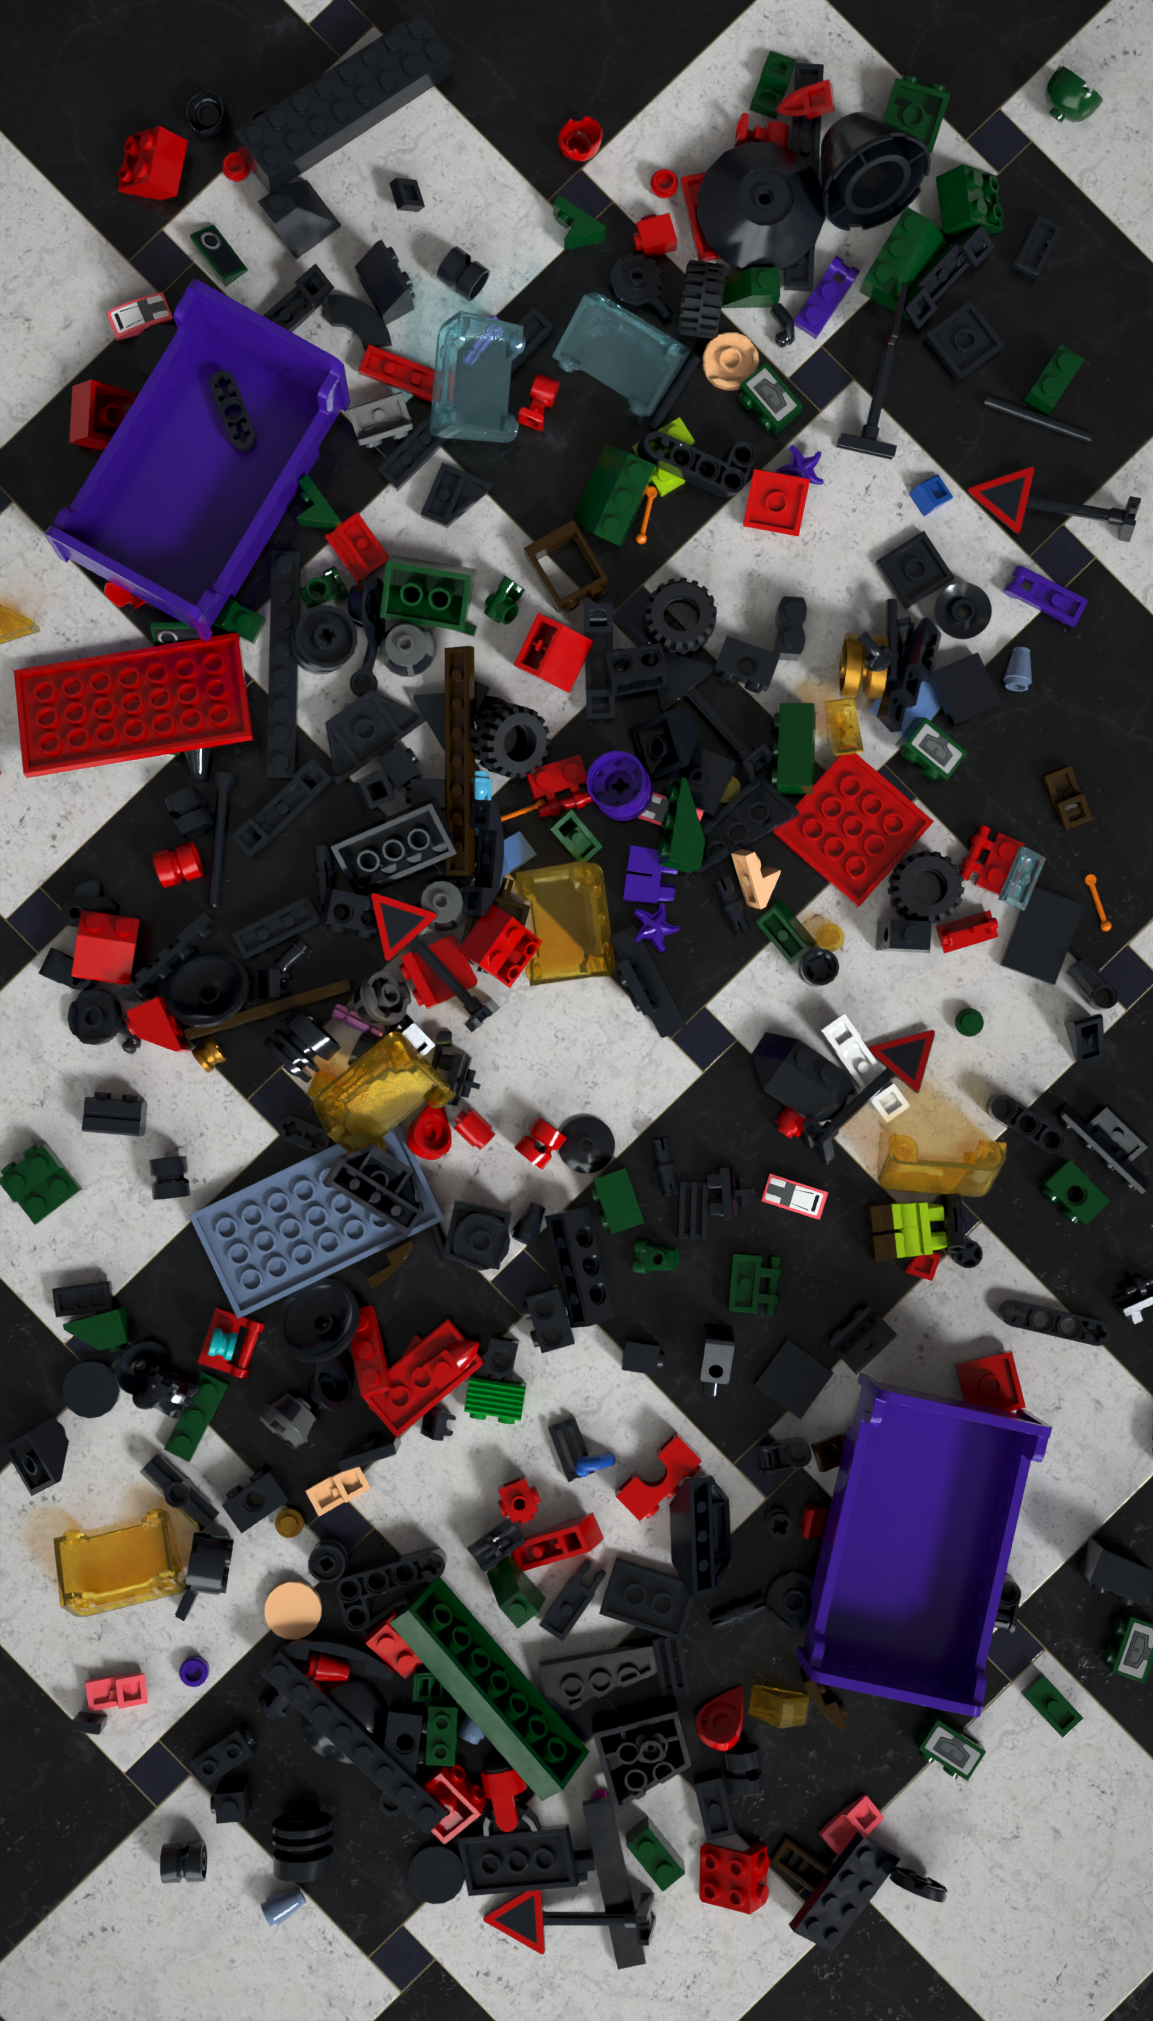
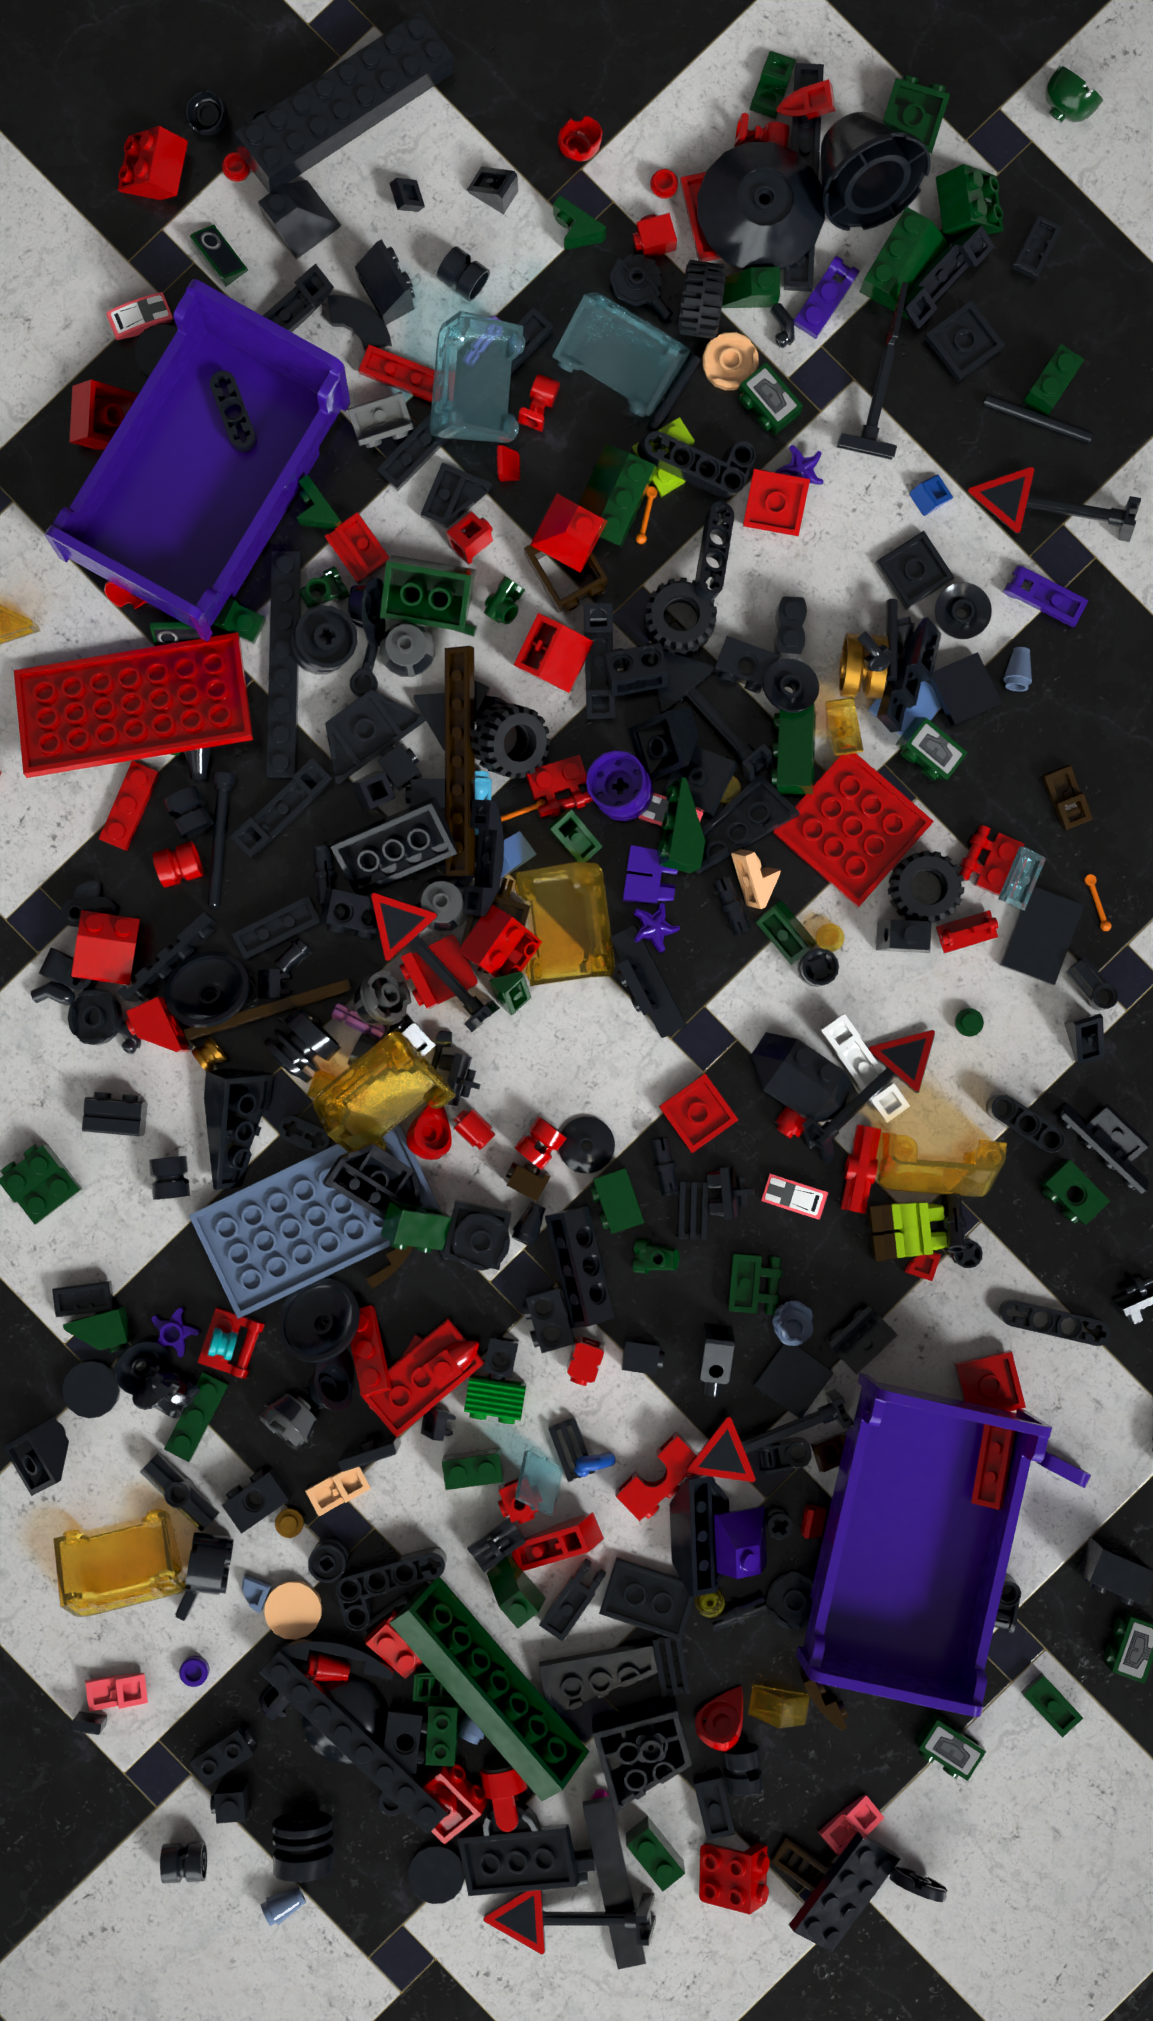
none -> black arm [31,981,75,1005]
none -> red plate [99,761,160,851]
none -> dark purple animal [151,1307,200,1357]
none -> black wedge [204,1069,273,1190]
none -> sand blue tile [242,1574,272,1613]
none -> dark green brick [380,1202,452,1253]
none -> dark green brick [442,1447,504,1490]
none -> red brick [446,511,493,565]
none -> black slope [467,167,518,215]
none -> dark green slope [489,971,531,1015]
none -> red slope [497,445,520,481]
none -> dark brown brick [505,1162,551,1202]
none -> clear light blue piece [515,1450,563,1517]
none -> red slope [530,493,608,573]
none -> red brick [567,1335,604,1386]
none -> red plate [659,1073,738,1153]
none -> piece [686,1389,854,1482]
none -> black beam [694,501,734,601]
none -> clear yellow tile [695,1590,725,1618]
none -> dark purple slope [714,1506,767,1579]
none -> black dish [763,659,819,713]
none -> sand blue hair [772,1300,813,1346]
none -> red piece [841,1124,882,1214]
none -> red plate [971,1424,1016,1510]
none -> dark purple beam [1036,1451,1091,1488]

